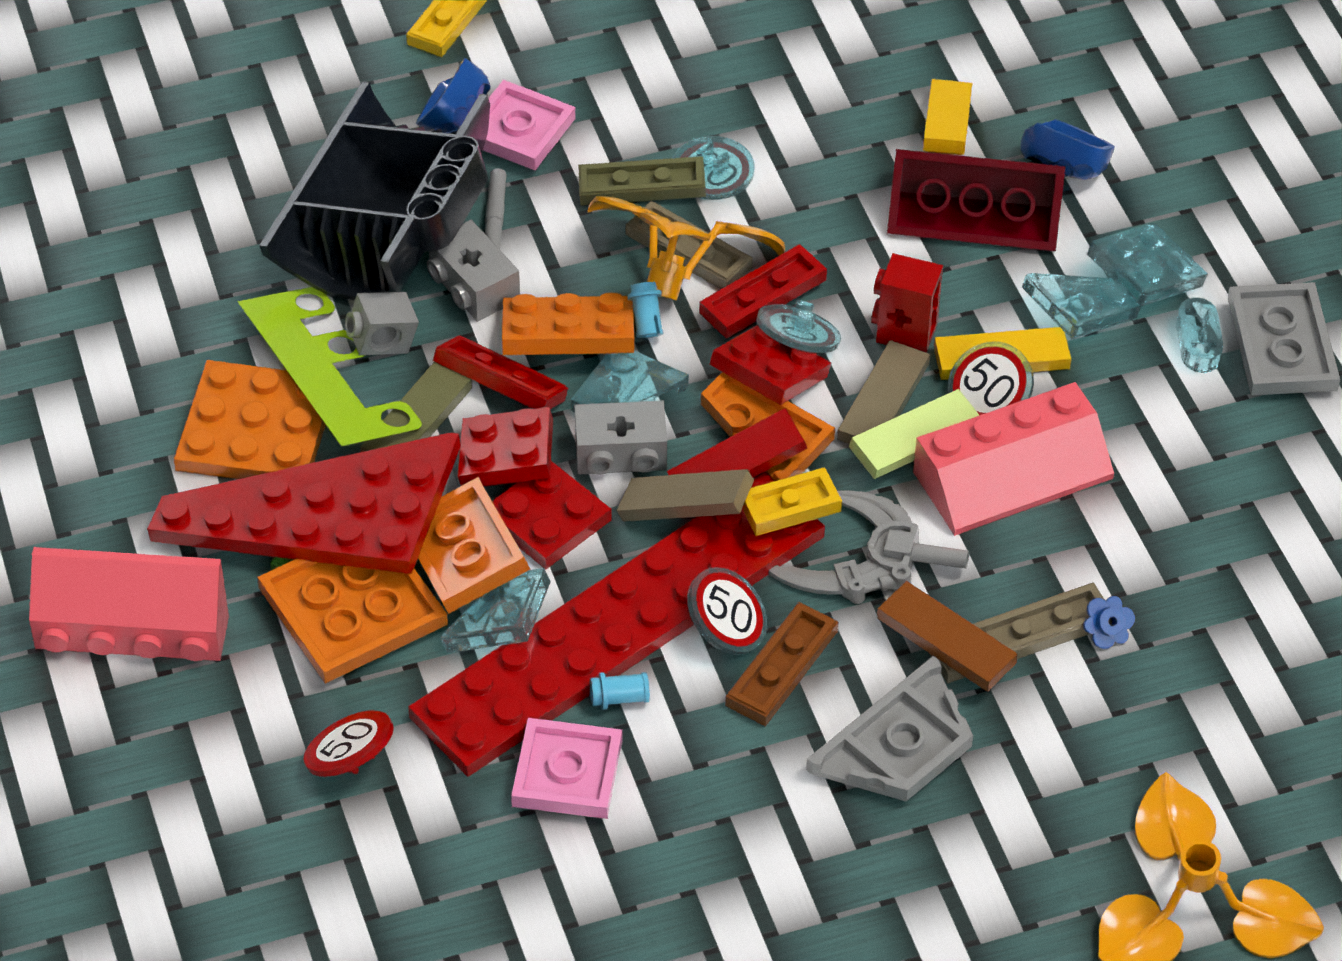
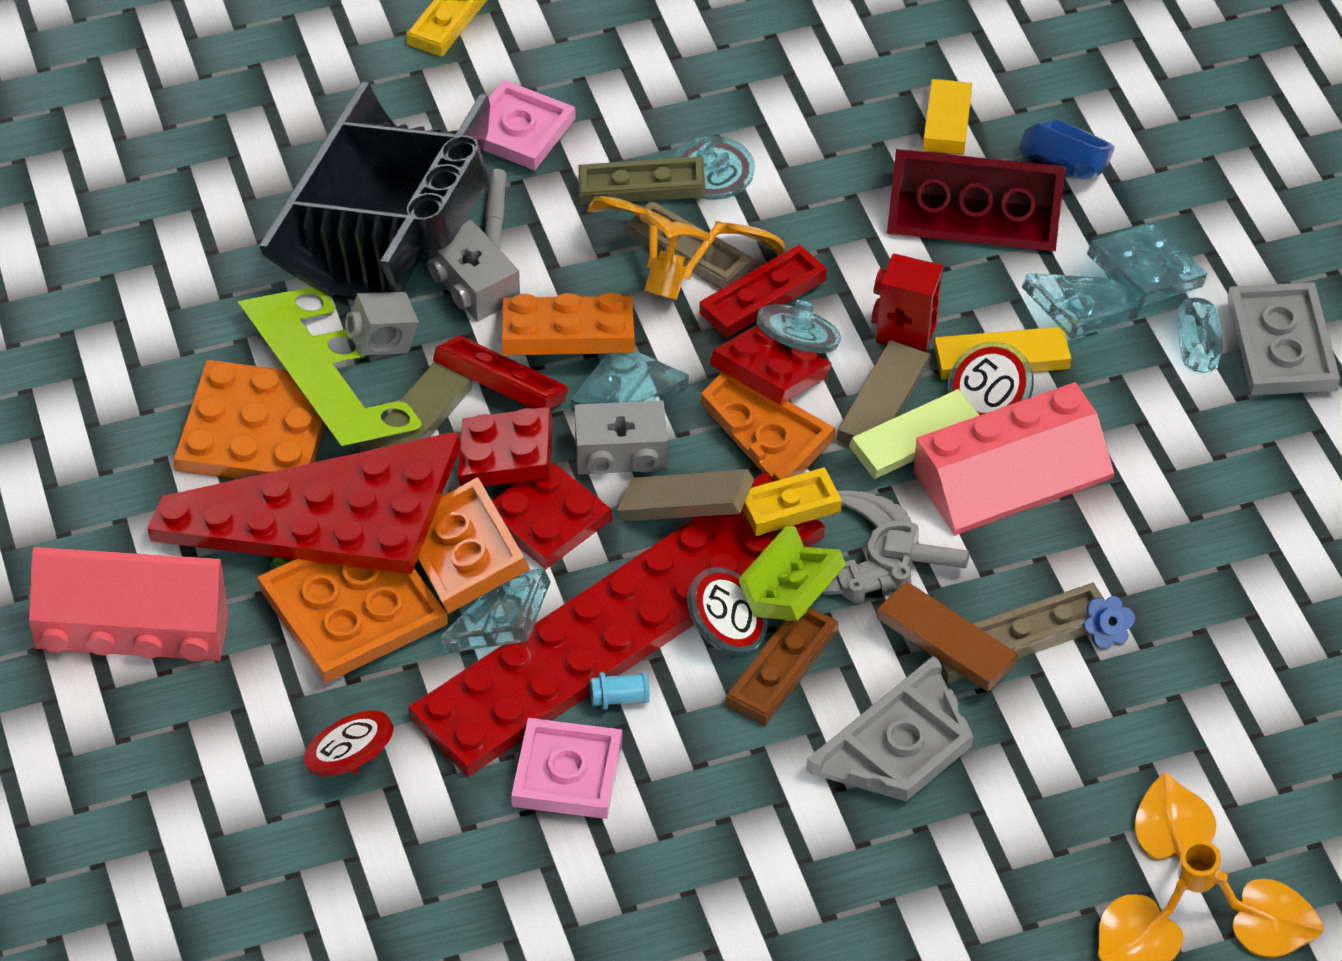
blue piece [416,58,491,133] -> none
medium azure pin [627,282,664,338] -> none
red tile [667,408,808,478] -> none
none -> lime bracket [739,526,846,621]

